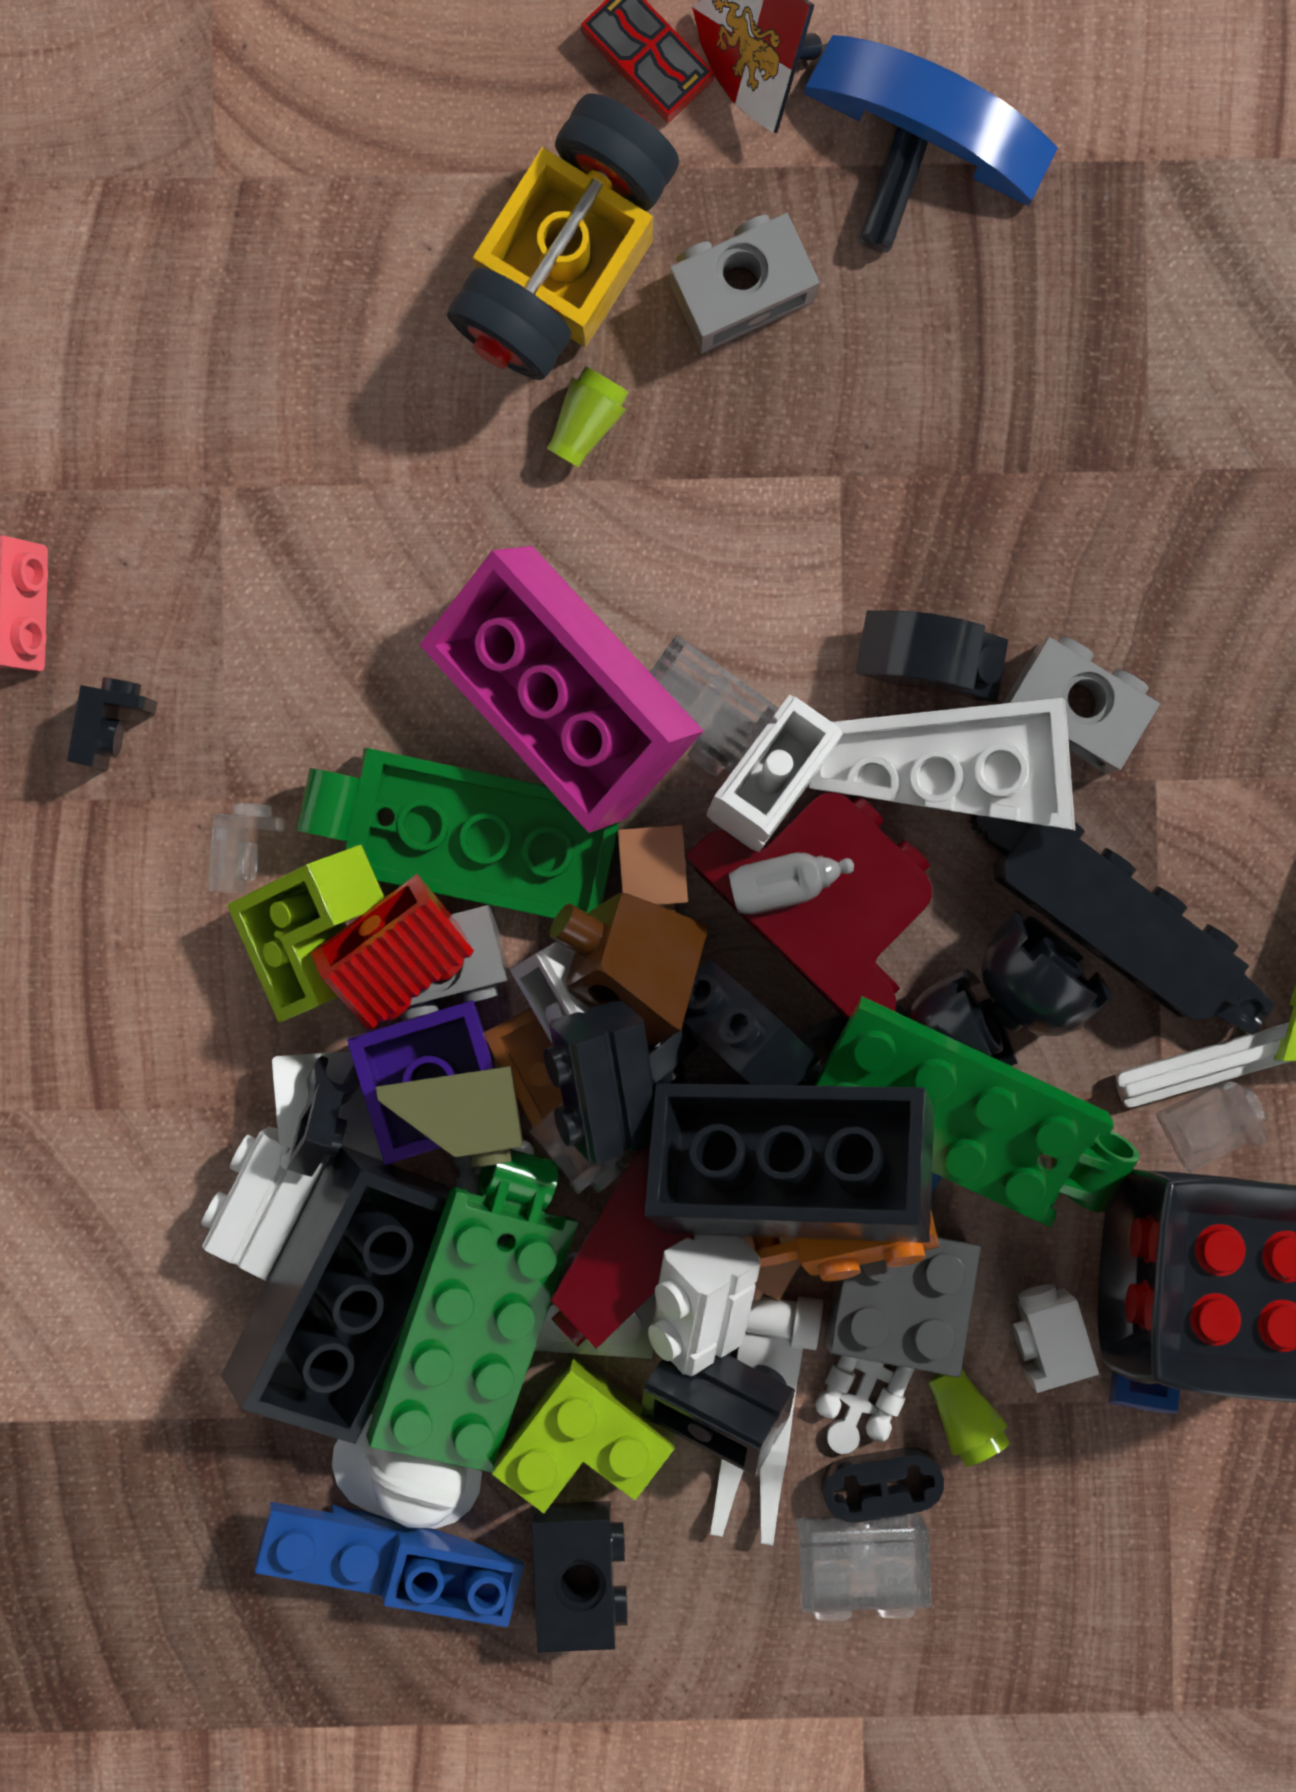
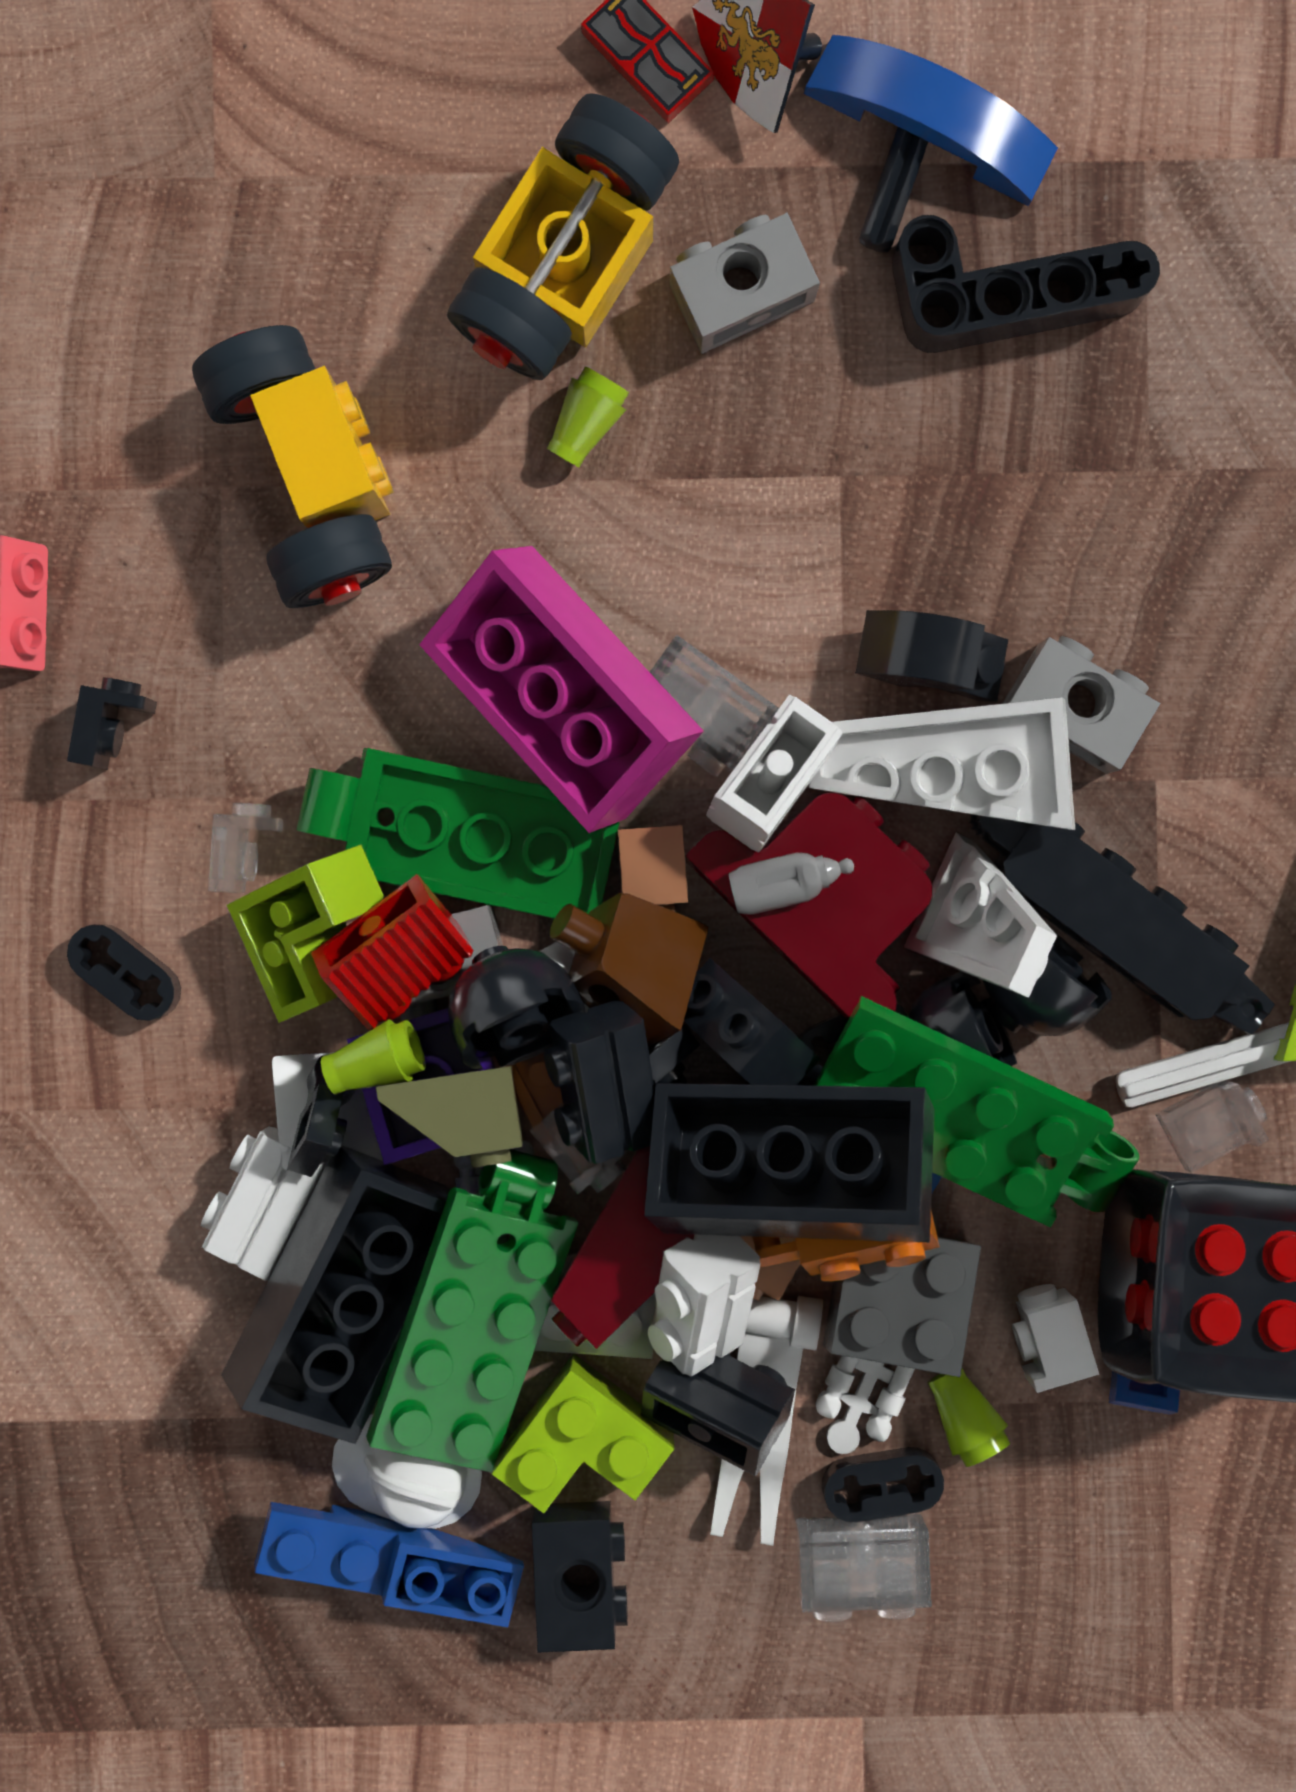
none -> black beam [67,924,181,1021]
none -> brick [192,325,394,608]
none -> lime cone [321,1019,426,1094]
none -> black cylinder [448,946,585,1069]
none -> black beam [892,215,1160,353]
none -> white wing [904,832,1057,998]

